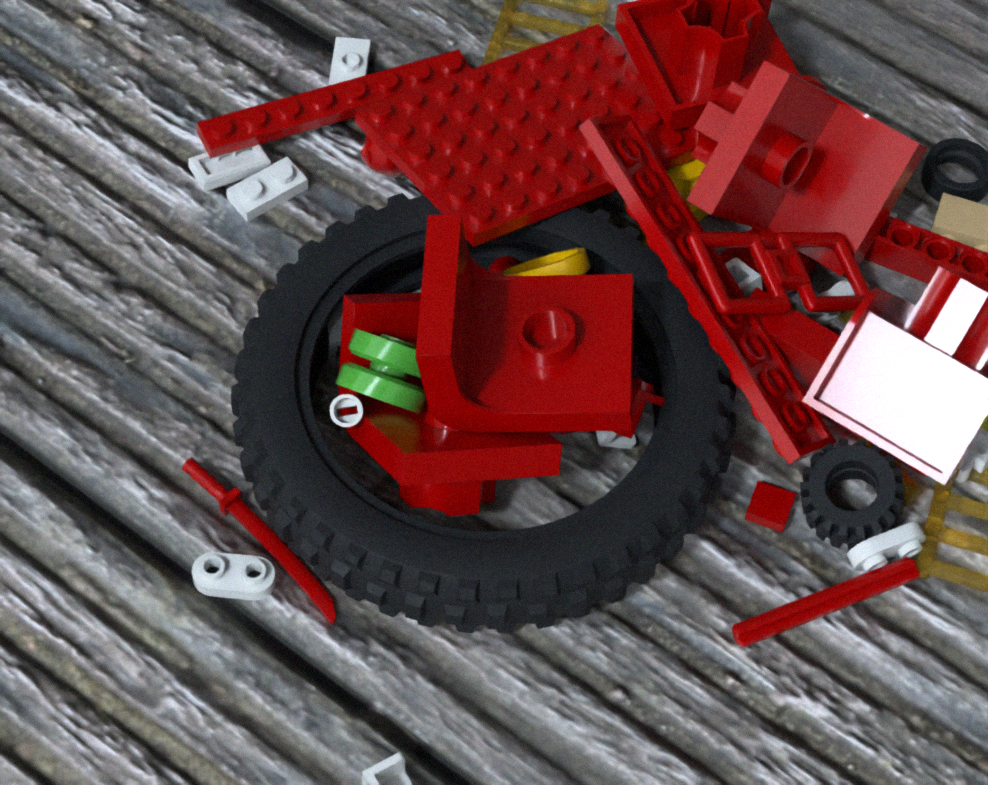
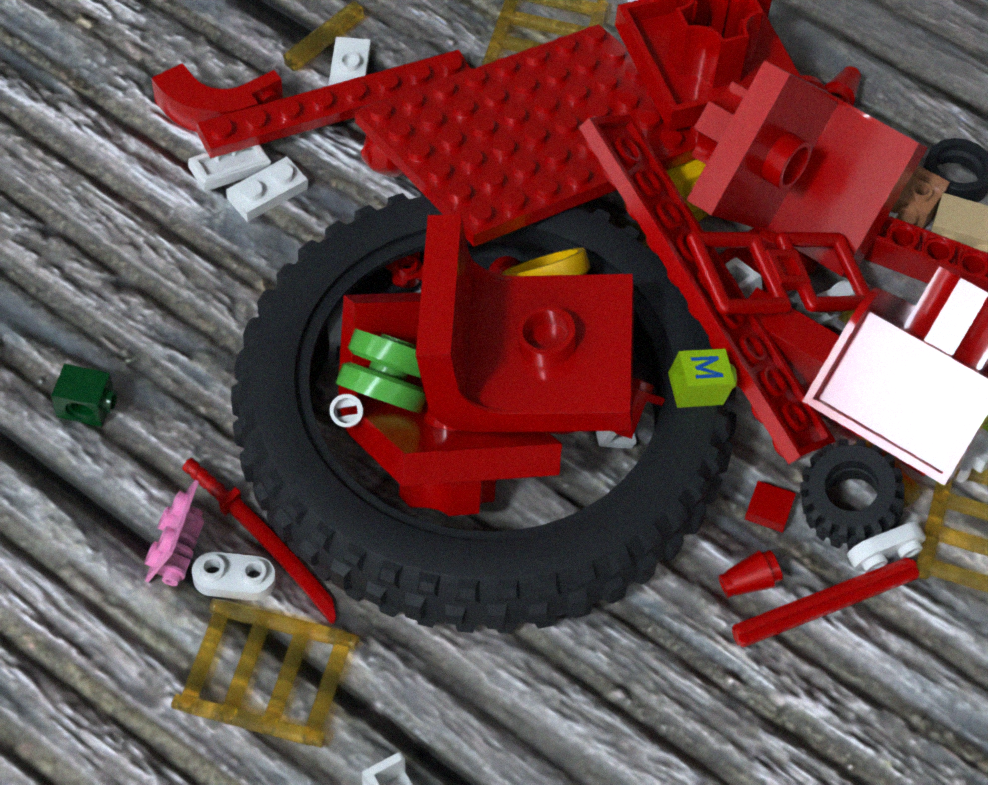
none -> dark green brick [51,363,118,427]
none -> bright pink hinge [144,480,205,586]
none -> red arch [151,63,283,132]
none -> clear yellow bar [171,598,360,748]
none -> clear yellow axle [283,1,364,71]
none -> red plate [385,252,423,288]
none -> lime brick [668,349,737,408]
none -> red cone [718,550,783,598]
none -> red cone [825,66,862,106]
none -> nougat brick [891,165,950,229]

